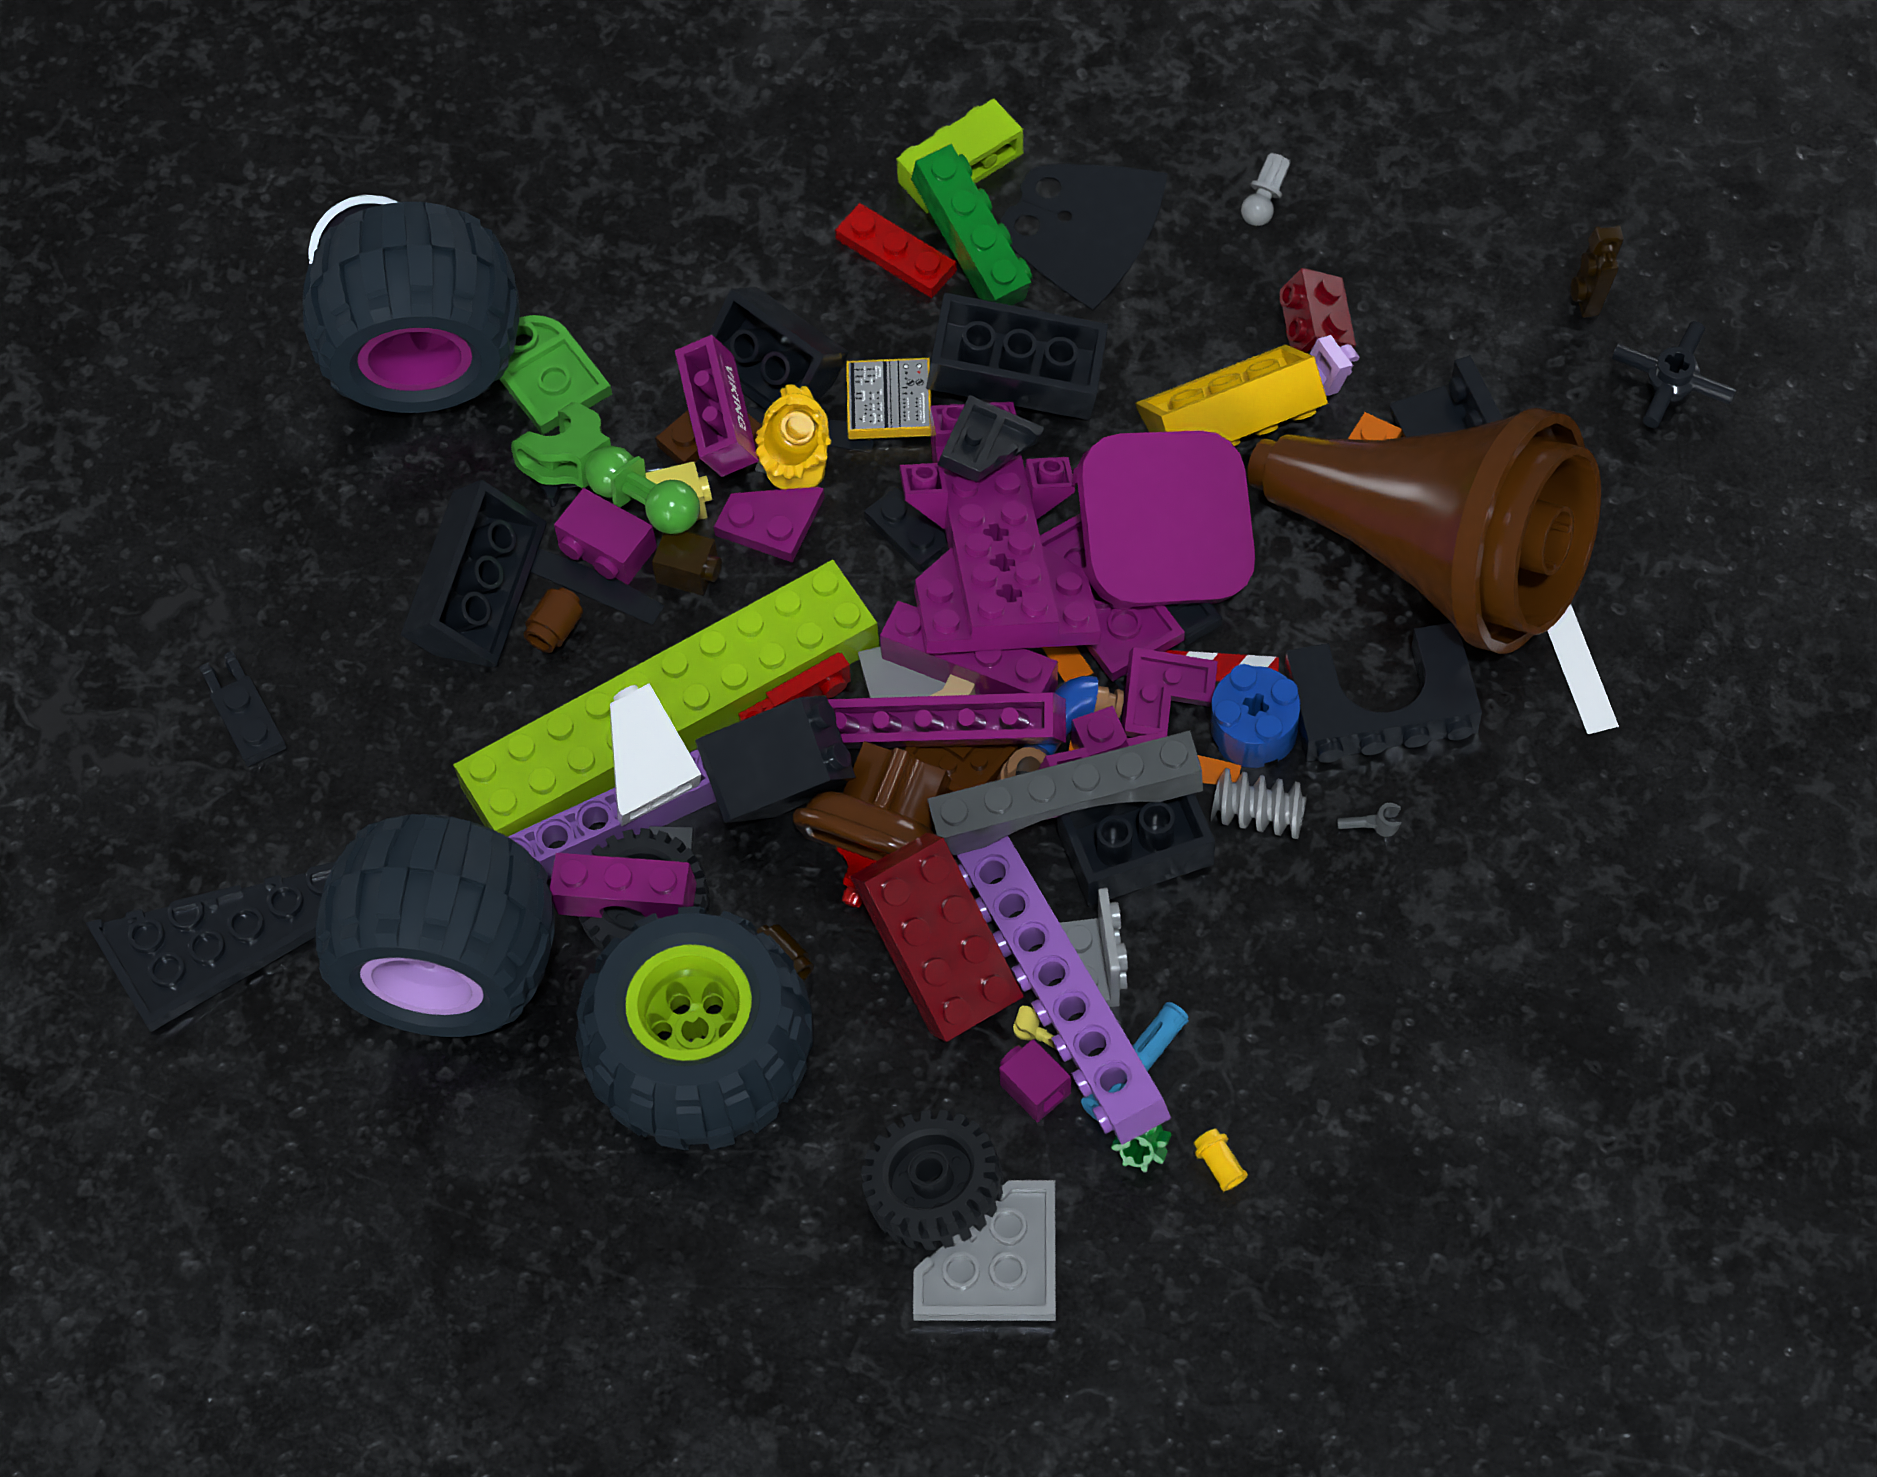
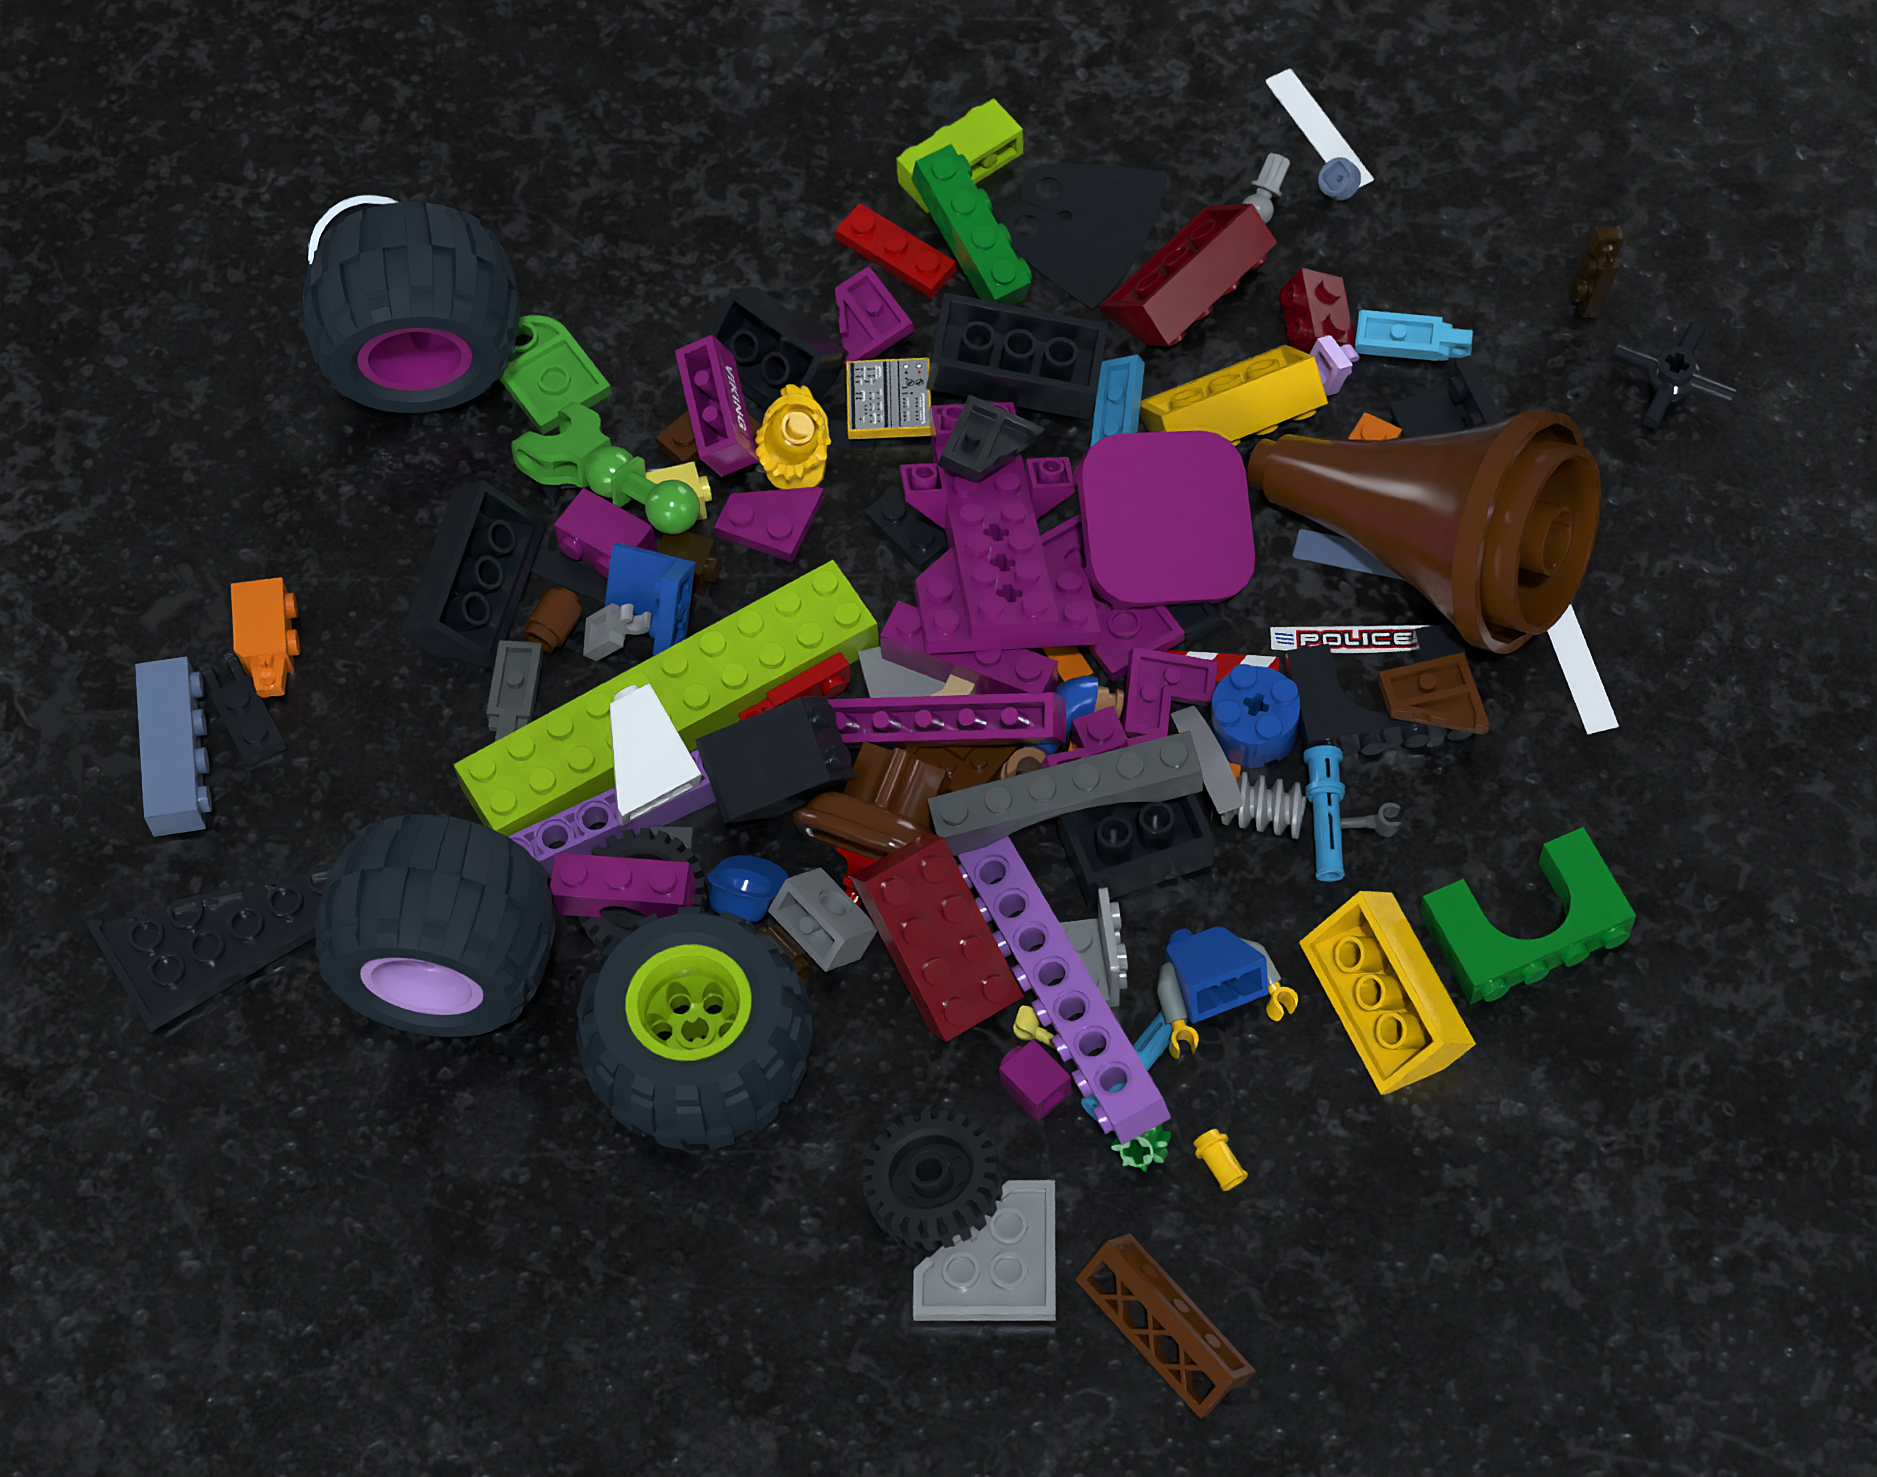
none -> sand blue brick [135,656,212,837]
none -> orange hinge [231,577,300,698]
none -> dark grey hinge [486,640,544,742]
none -> light grey plate [583,603,651,661]
none -> blue bracket [605,543,696,655]
none -> blue piece [706,855,789,923]
none -> light grey brick [768,867,878,972]
none -> magenta wing [835,266,915,370]
none -> reddish brown fence [1075,1234,1256,1419]
none -> dark azure plate [1091,355,1145,447]
none -> dark red slope [1098,203,1277,347]
none -> blue torso [1157,927,1298,1059]
none -> light grey sticker [1171,706,1244,814]
none -> white sticker [1266,69,1374,187]
none -> sticker [1270,625,1433,653]
none -> sand blue sticker [1293,529,1404,580]
none -> yellow slope [1299,891,1476,1095]
none -> dark azure pin [1303,745,1345,882]
none -> sand blue tile [1318,157,1361,201]
none -> medium azure hinge [1355,310,1473,361]
none -> reddish brown wing [1378,652,1490,735]
none -> green arch [1420,827,1636,1005]

